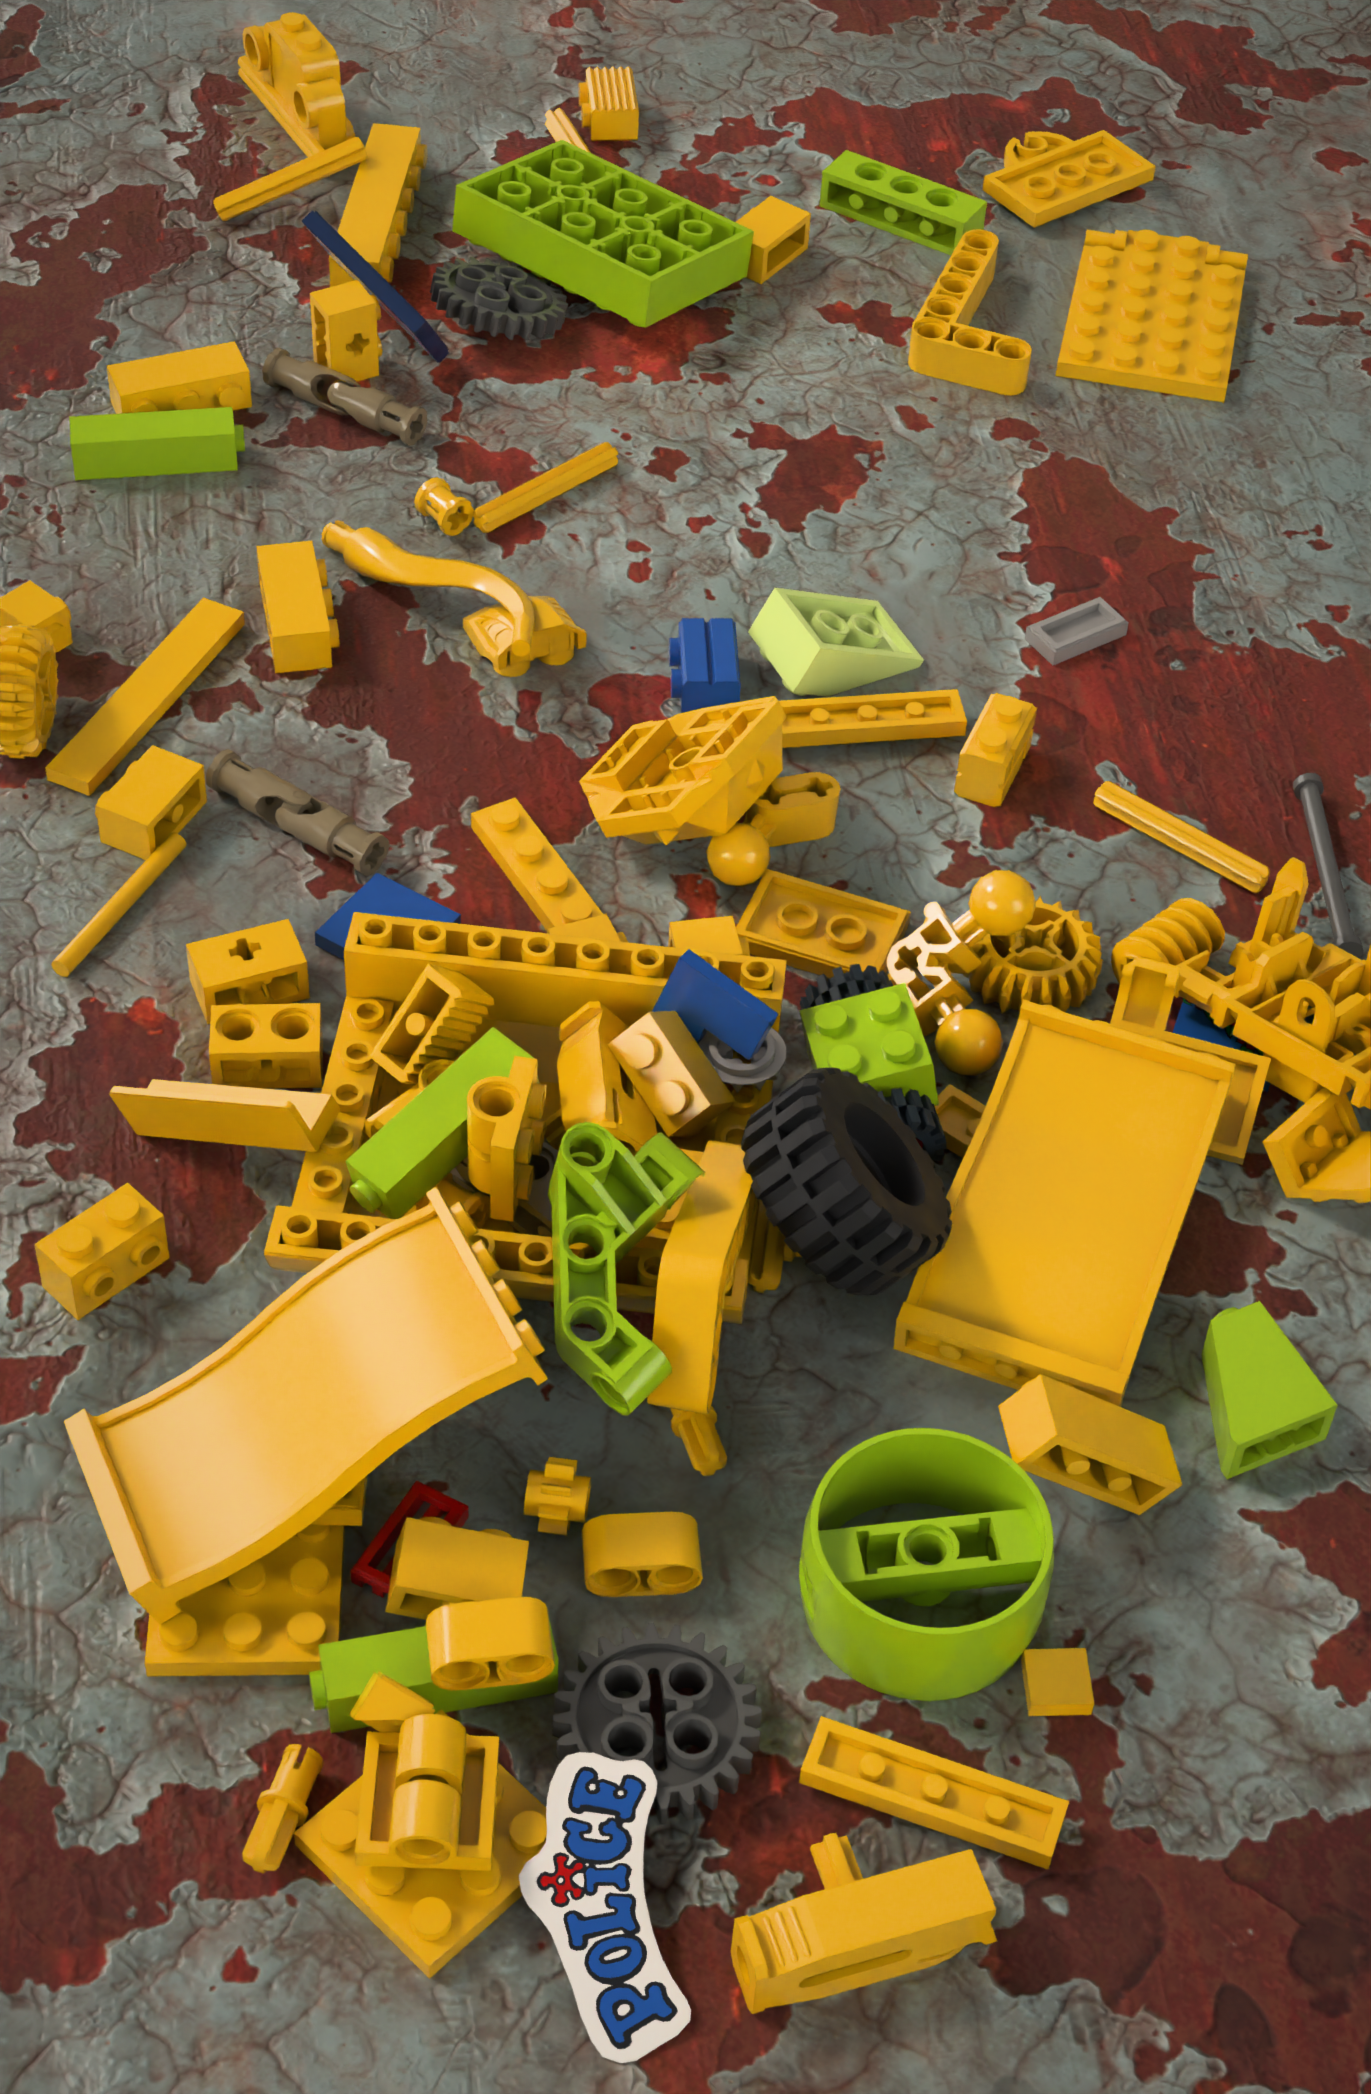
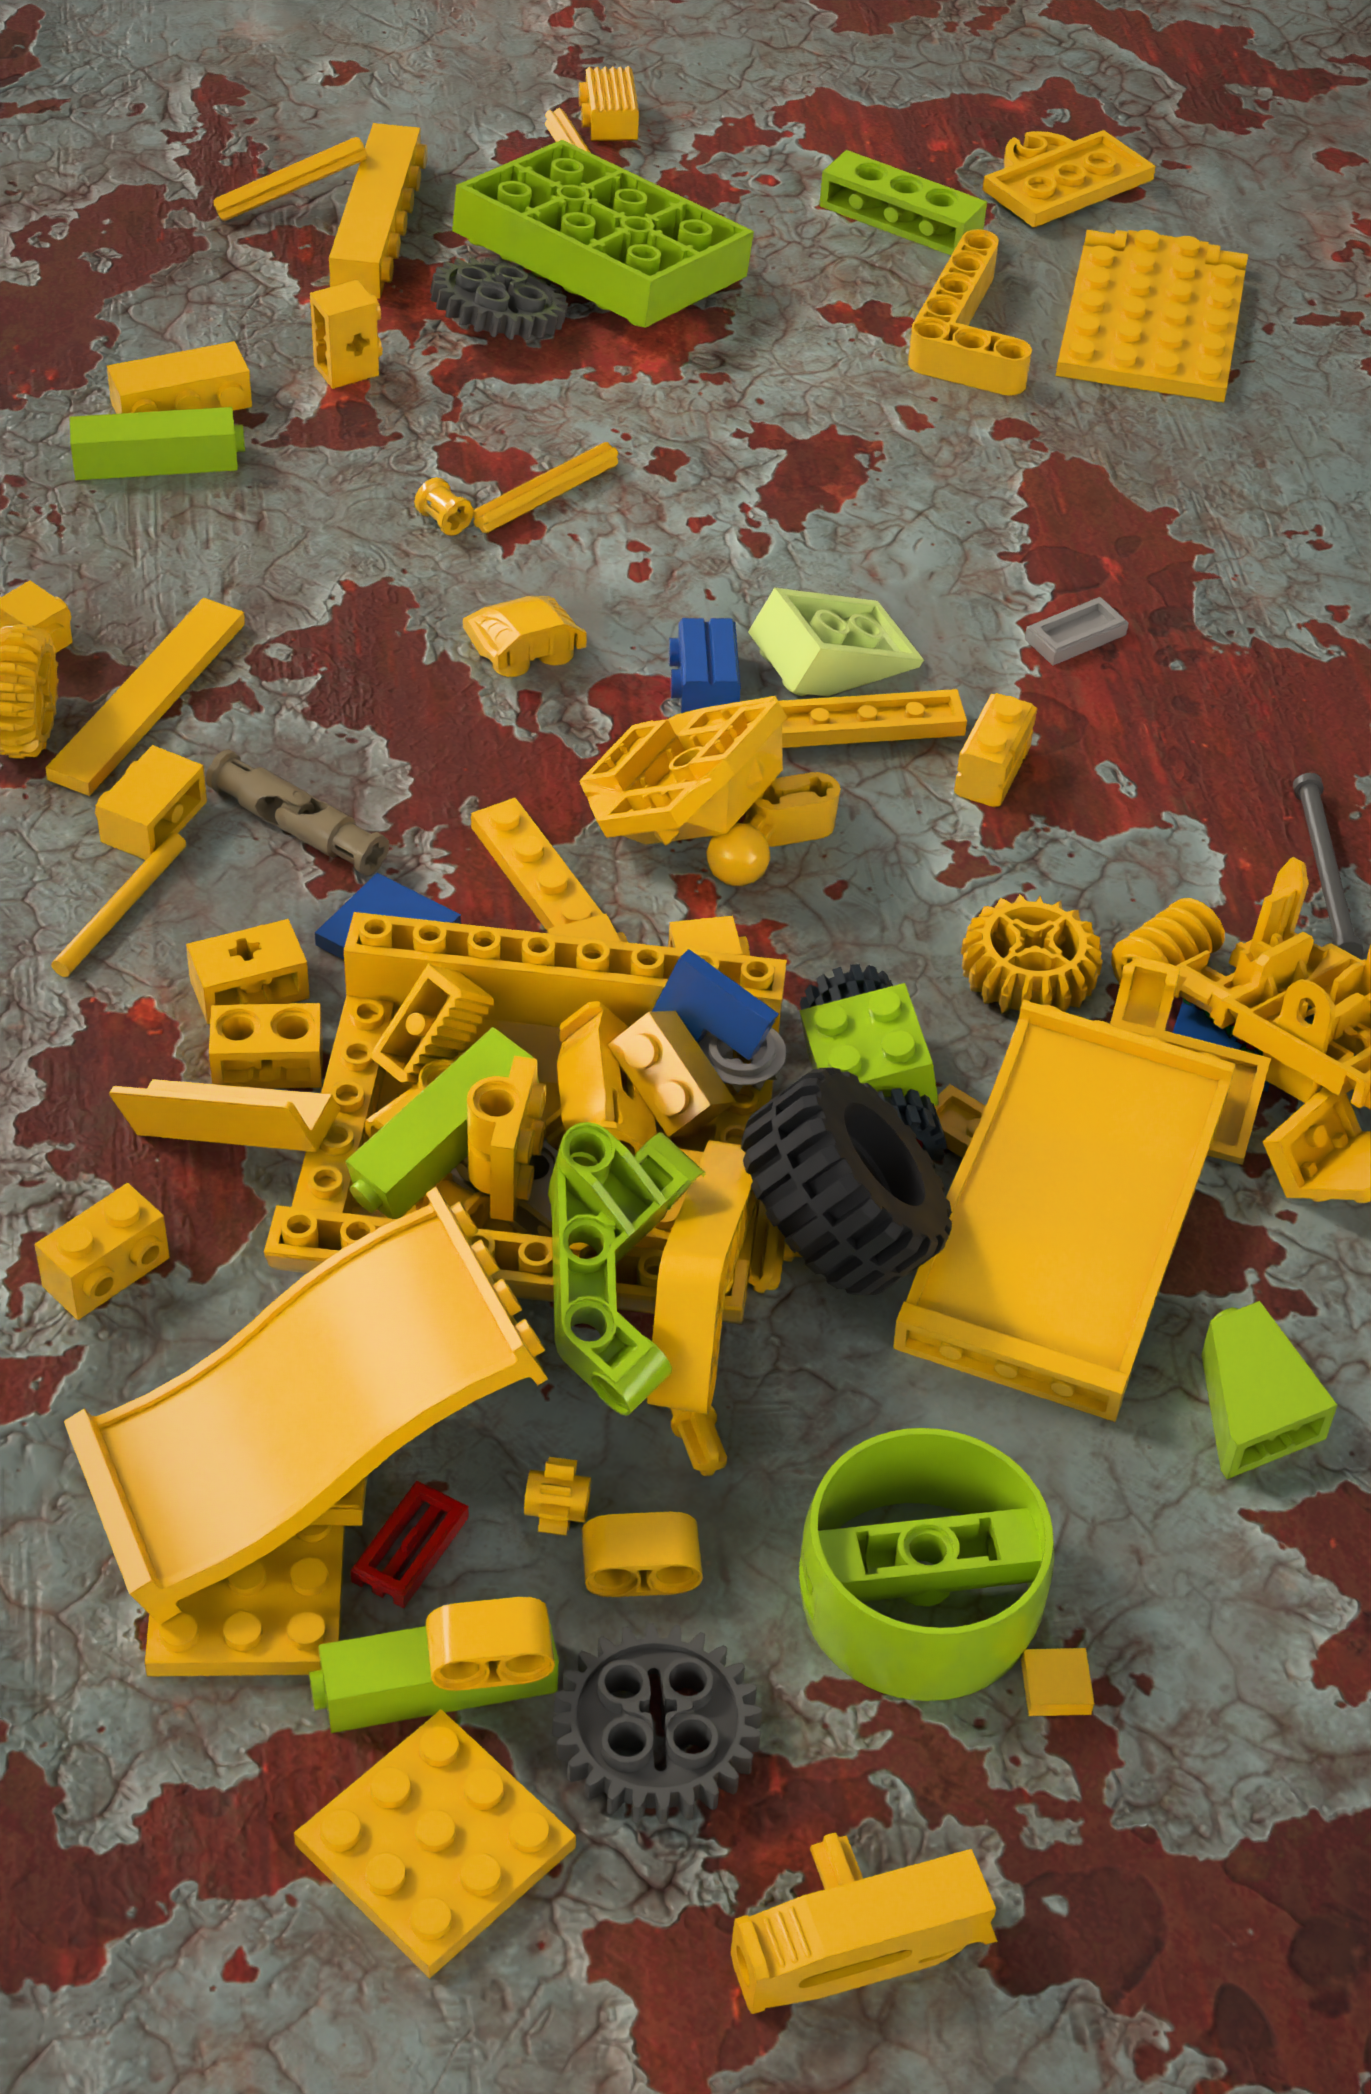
yellow brick [238,12,356,177] -> none
yellow axle [242,1744,324,1874] -> none
yellow brick [256,541,340,673] -> none
dark tan piece [262,348,427,446] -> none
dark blue tile [302,210,449,363] -> none
yellow animal [322,520,534,657] -> none
yellow slope [350,1671,435,1733] -> none
yellow plate [355,1714,499,1871] -> none
yellow brick [385,1517,529,1620] -> none
sticker [519,1752,691,2063] -> none
yellow brick [736,196,811,284] -> none
yellow tile [736,869,911,978] -> none
yellow plate [799,1716,1069,1870] -> none
yellow piece [887,870,1036,1076] -> none
yellow brick [998,1374,1183,1515] -> none
yellow axle [1093,781,1270,893] -> none

